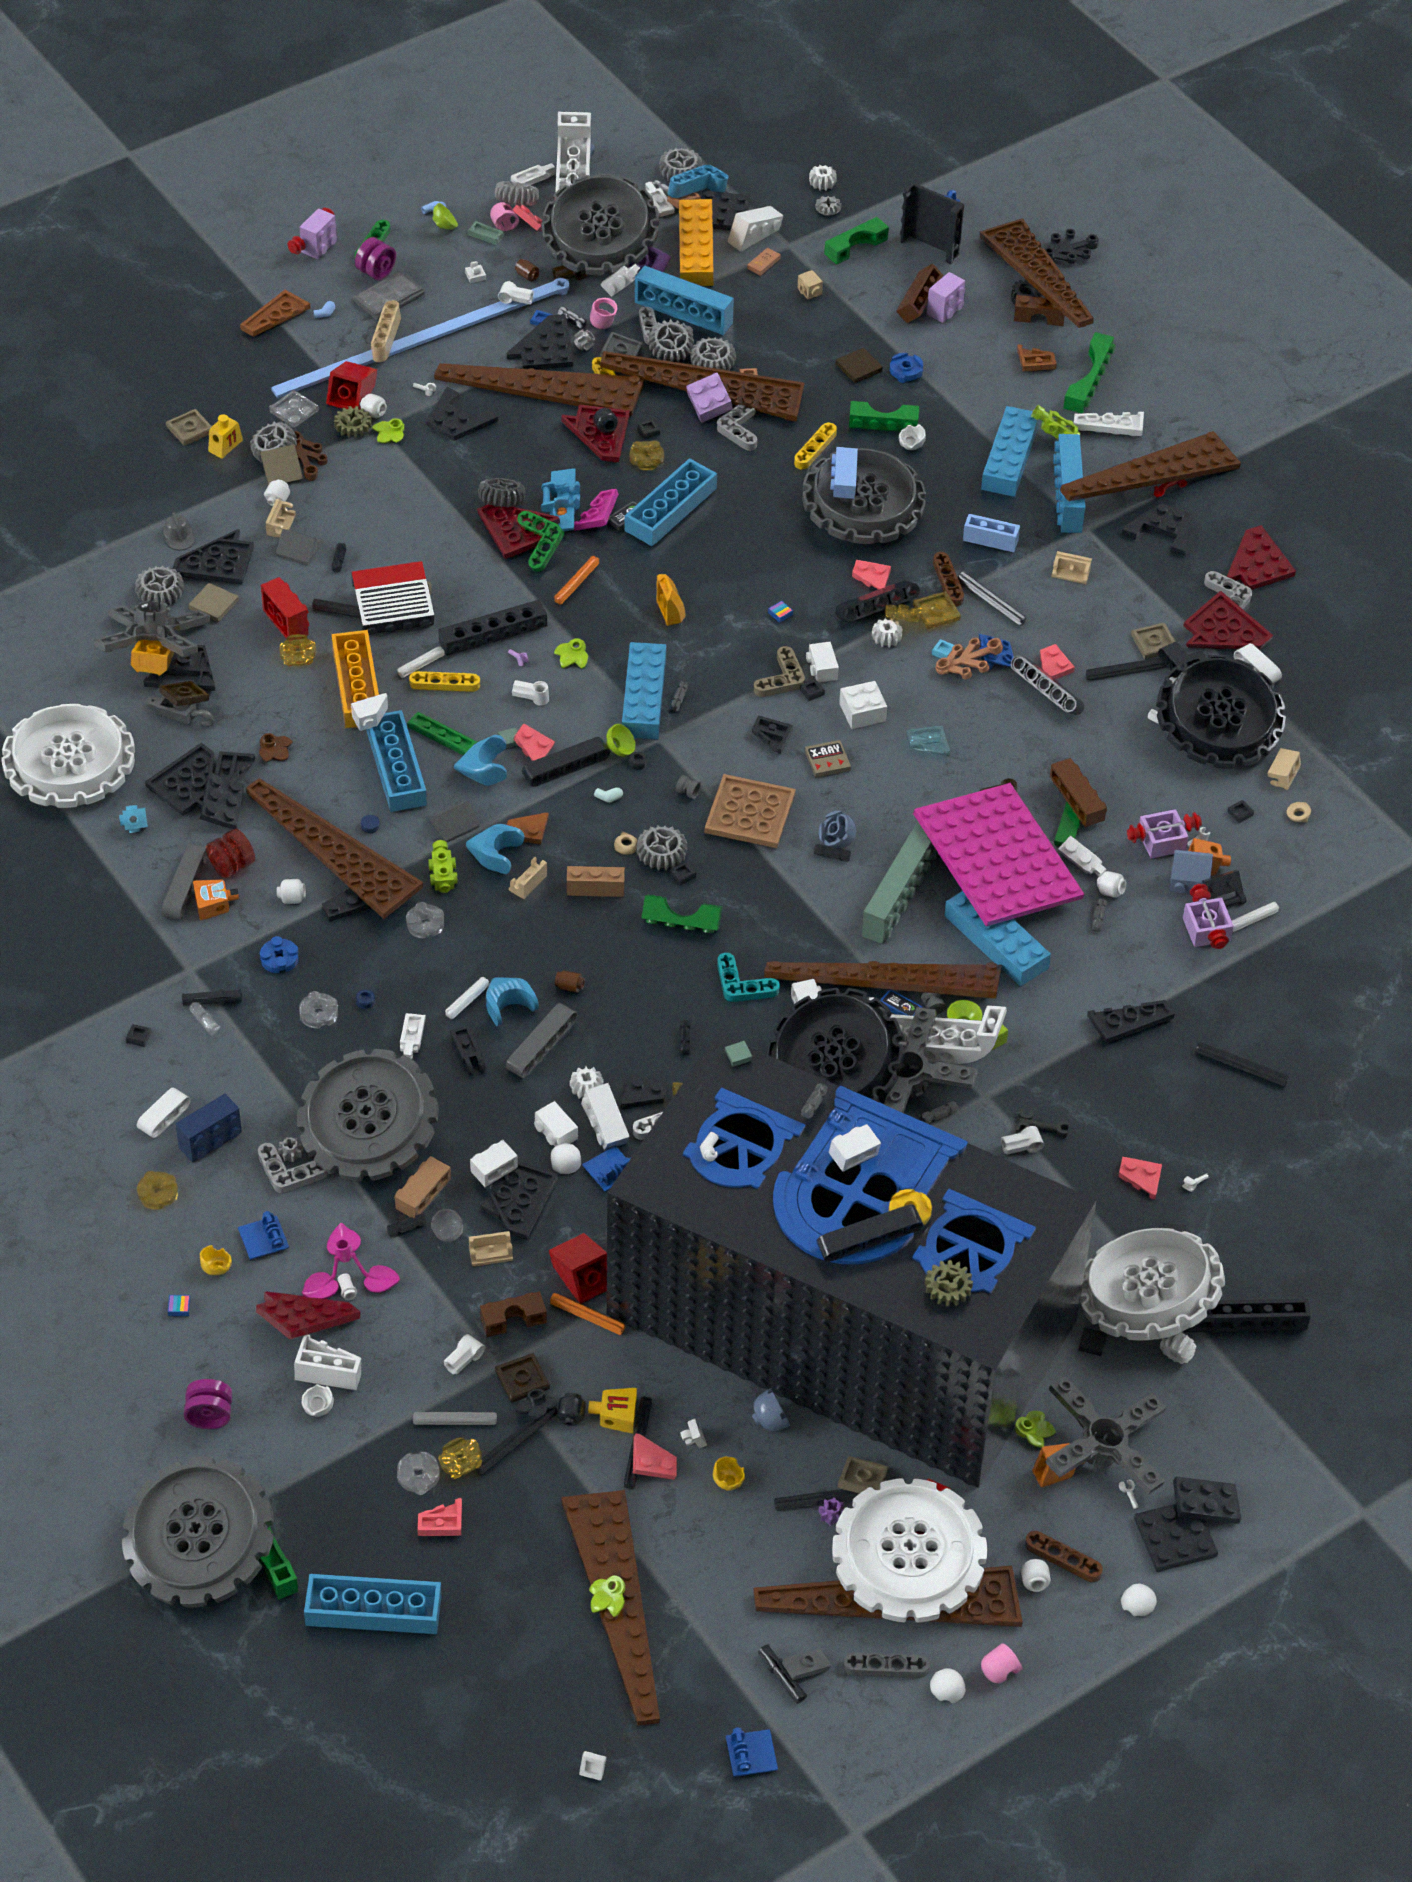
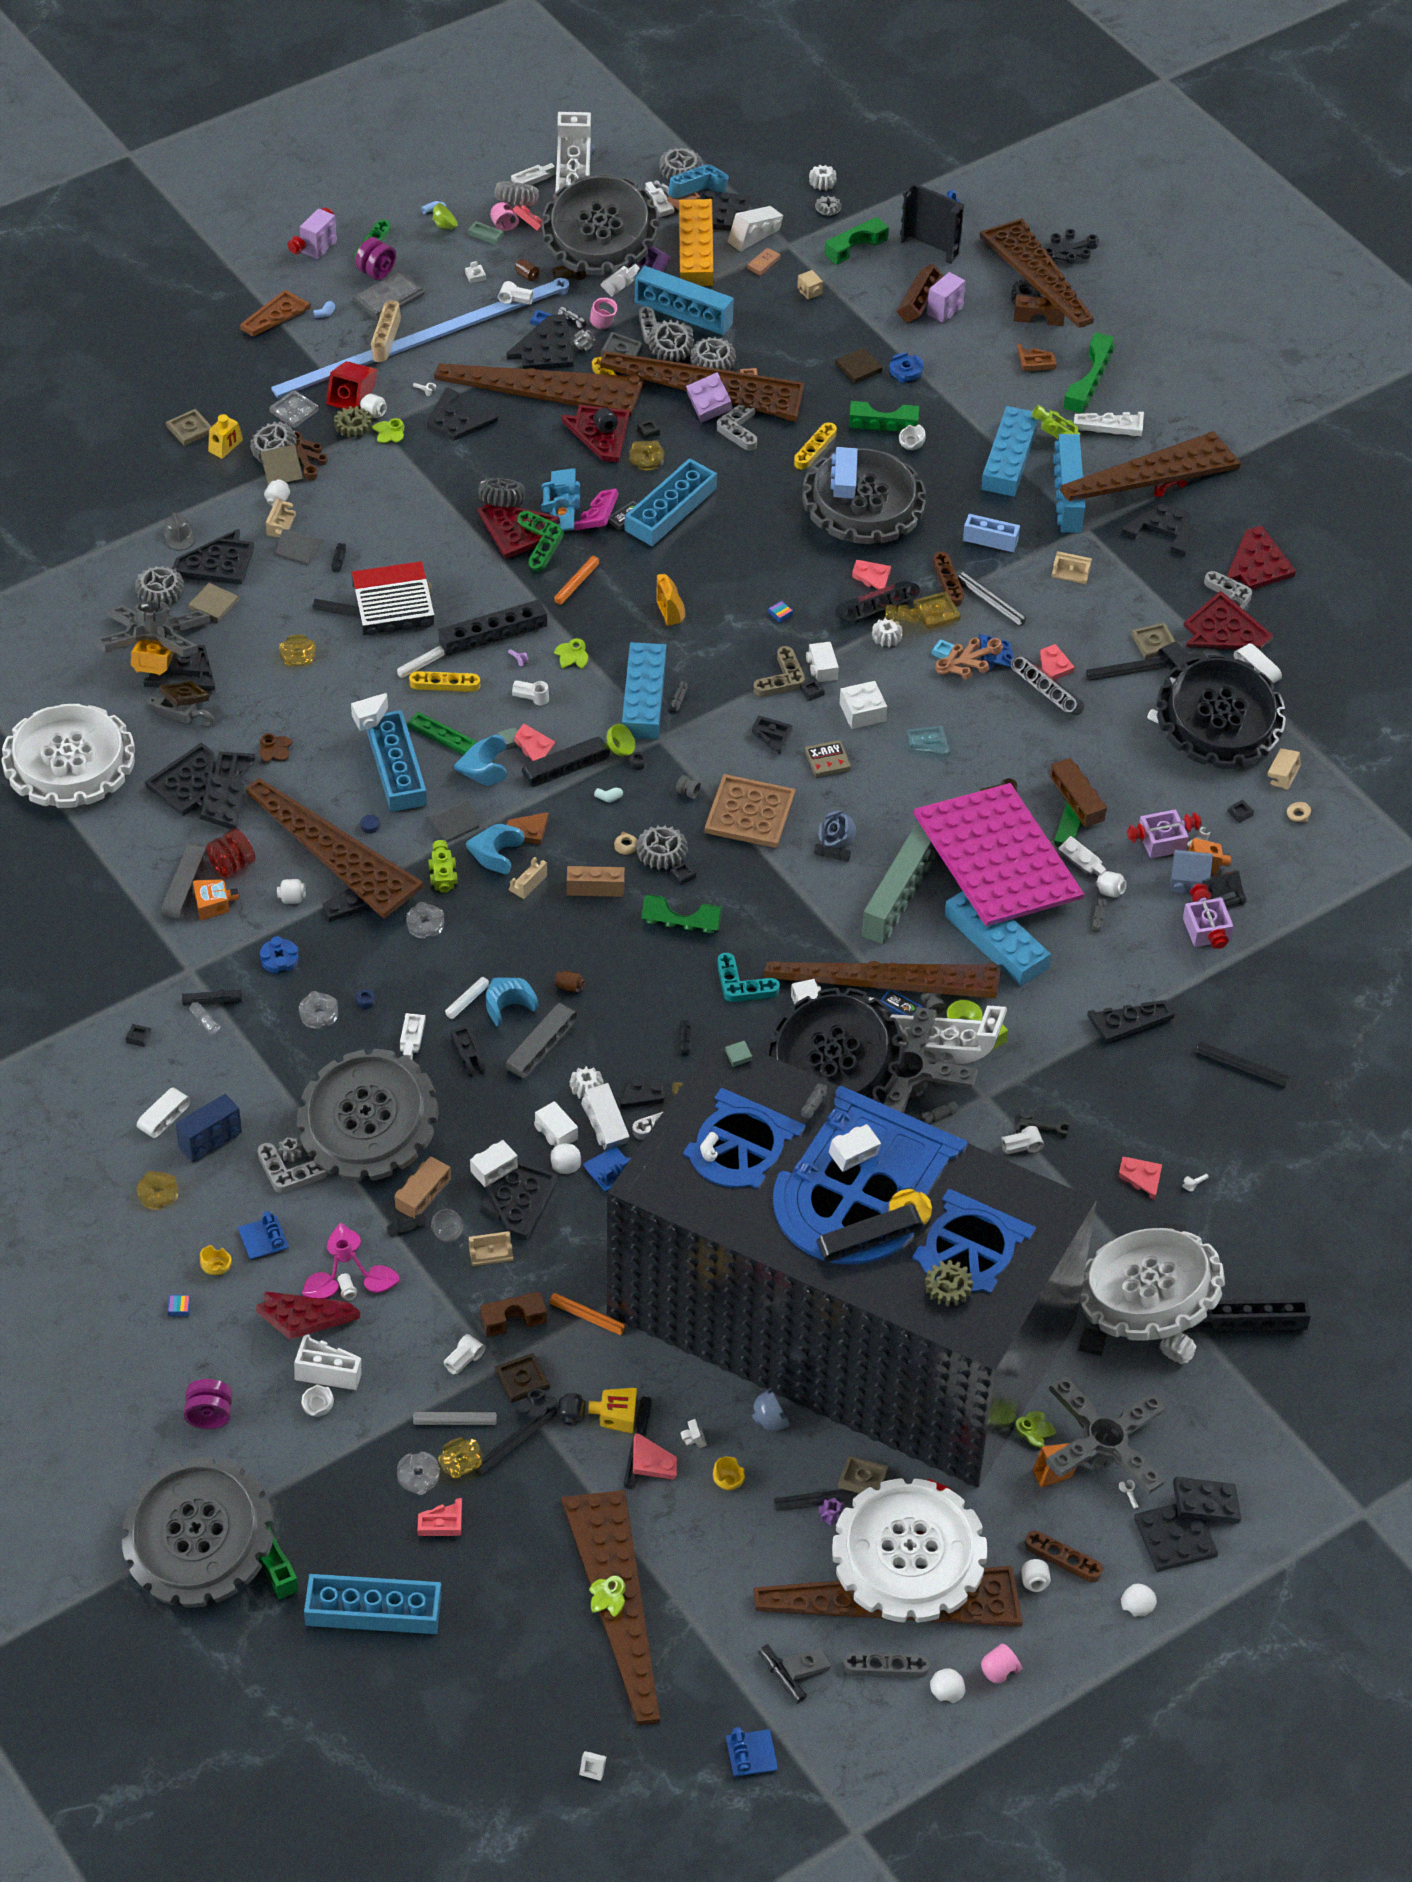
medium azure brick [119,805,148,833] -> none
red brick [261,577,310,643] -> none
light orange brick [331,630,379,728] -> none
red slope [549,1233,607,1304] -> none
white axle [1232,902,1279,932] -> none

